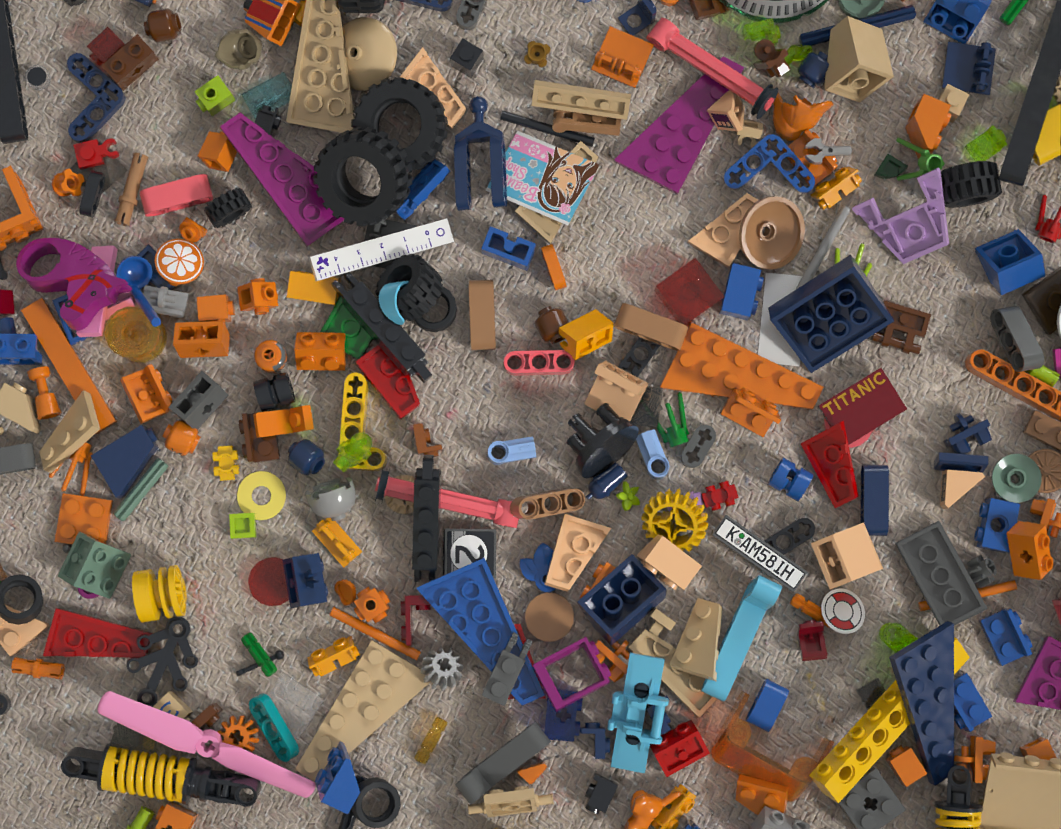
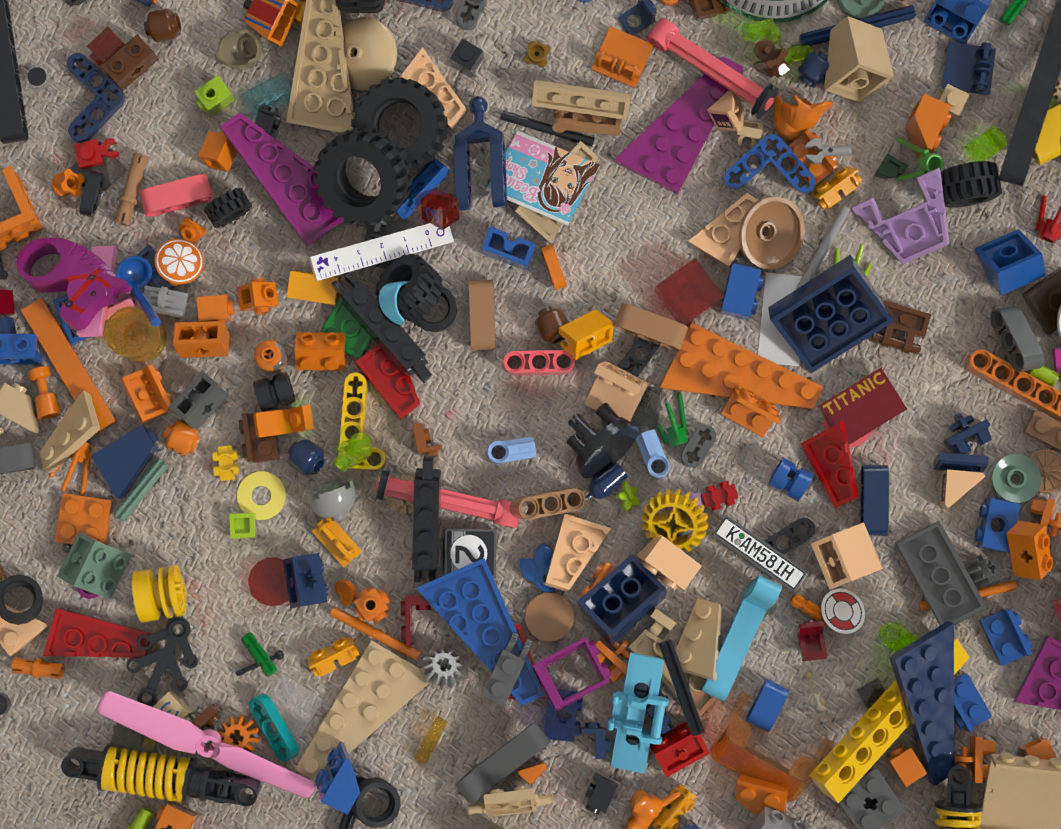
none -> clear red brick [421,188,460,230]
none -> black axle [659,639,704,736]

